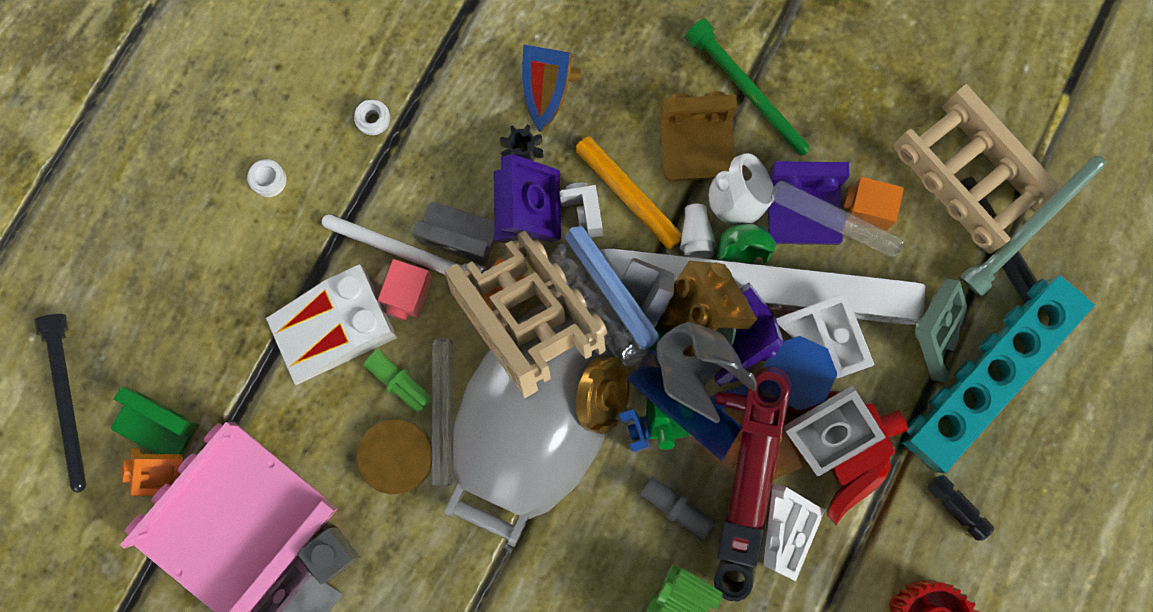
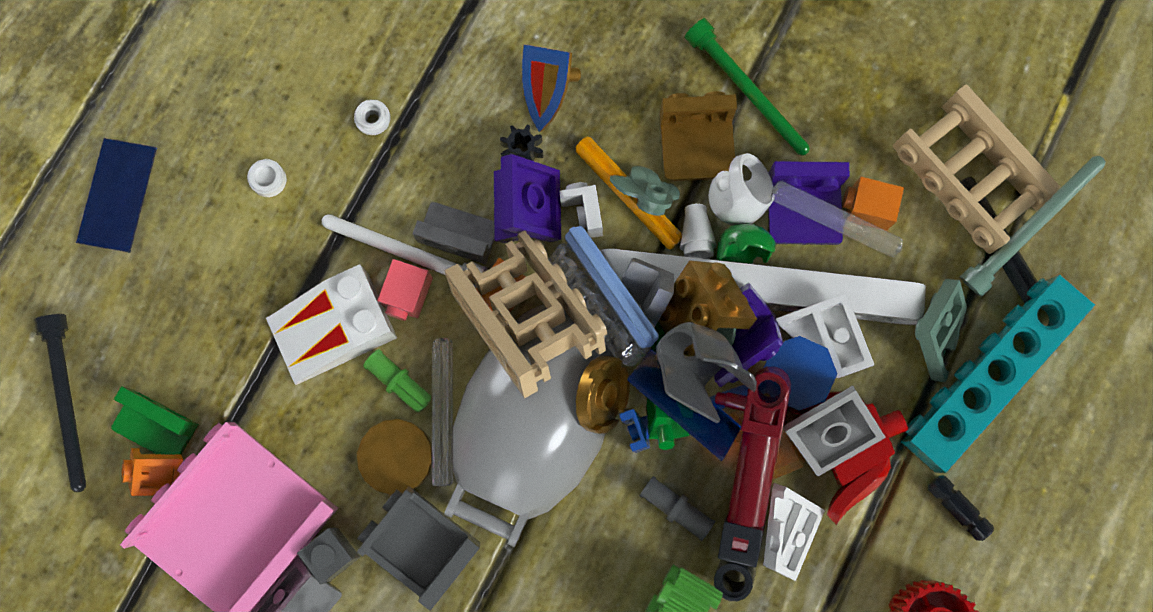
none -> clear blue piece [76,138,157,253]
none -> dark grey panel [357,486,480,611]
none -> sand green plate [610,166,680,216]

